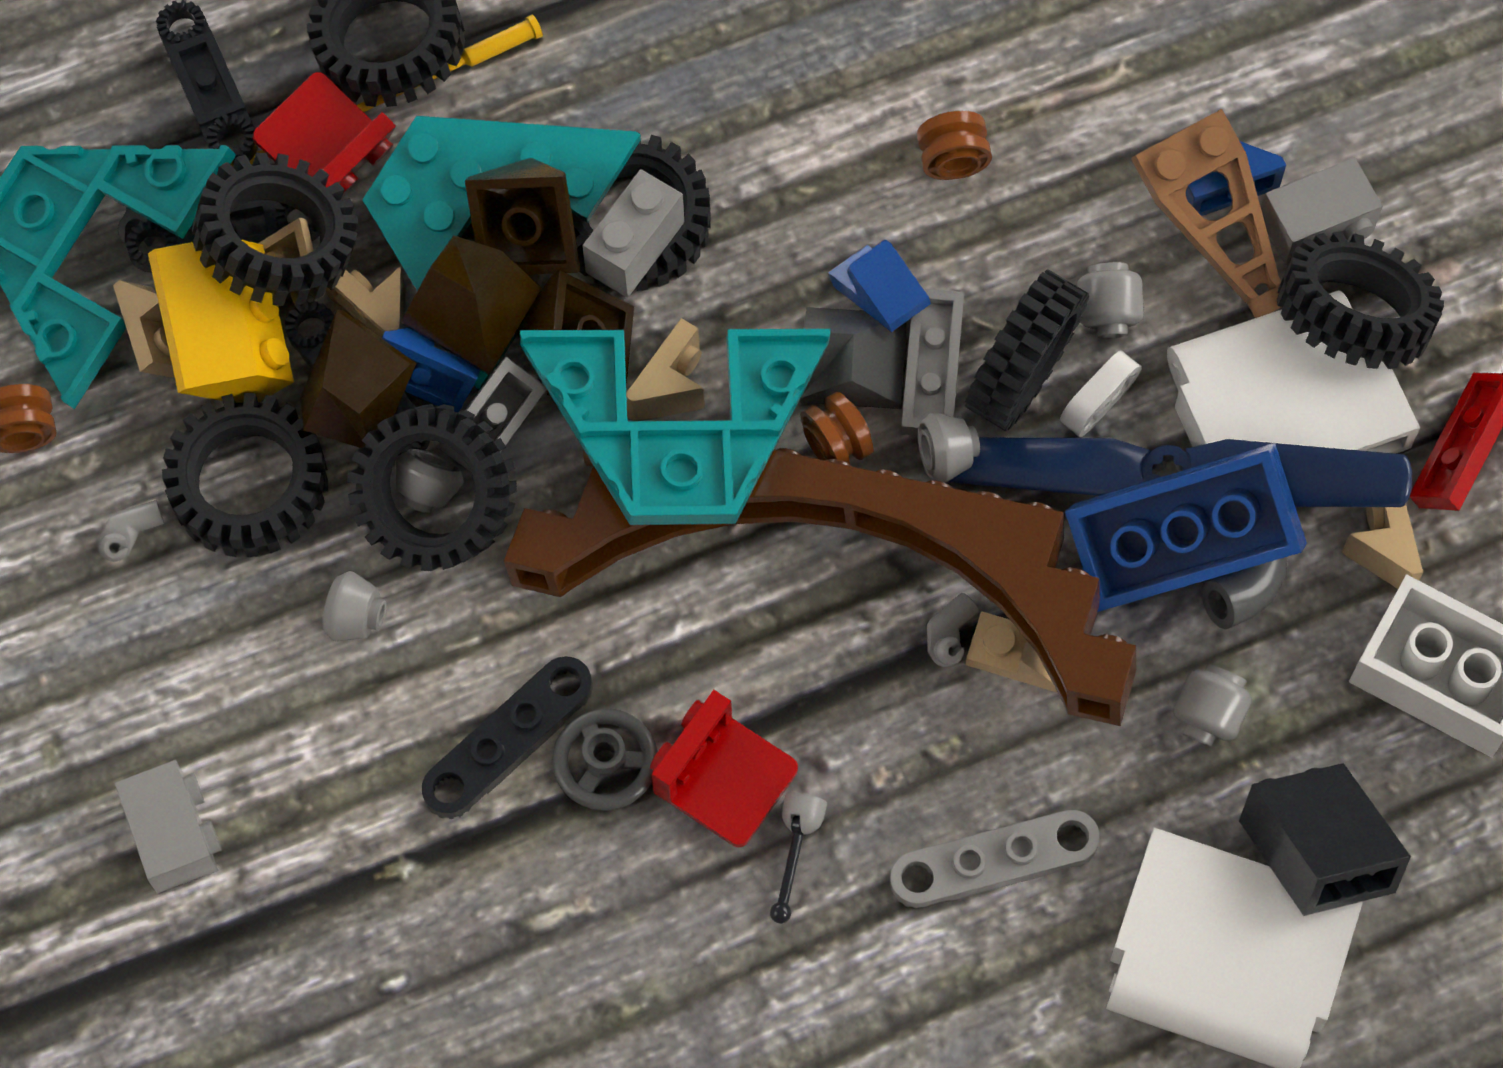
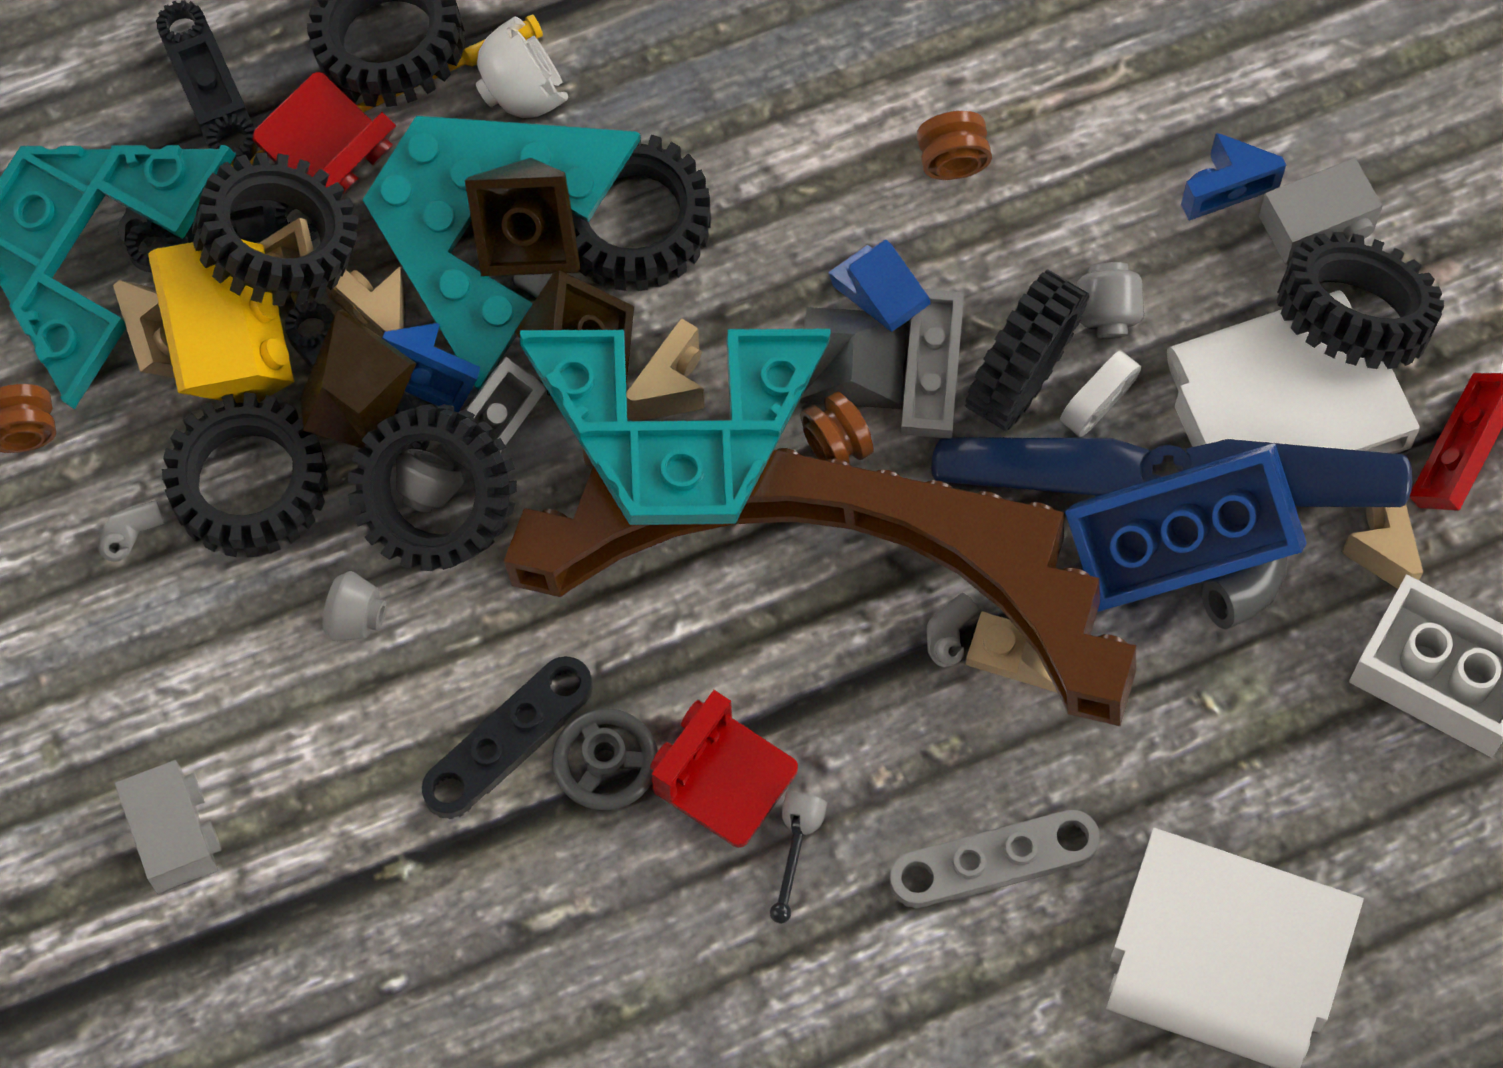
dark brown slope [401,236,542,375] -> none
light grey brick [582,169,685,298] -> none
light grey cone [918,413,980,483] -> none
medium nougat plate [1131,109,1281,318] -> none
light grey head [1173,664,1252,747] -> none
black brick [1239,763,1411,916] -> none
none -> white cylinder [476,16,568,118]

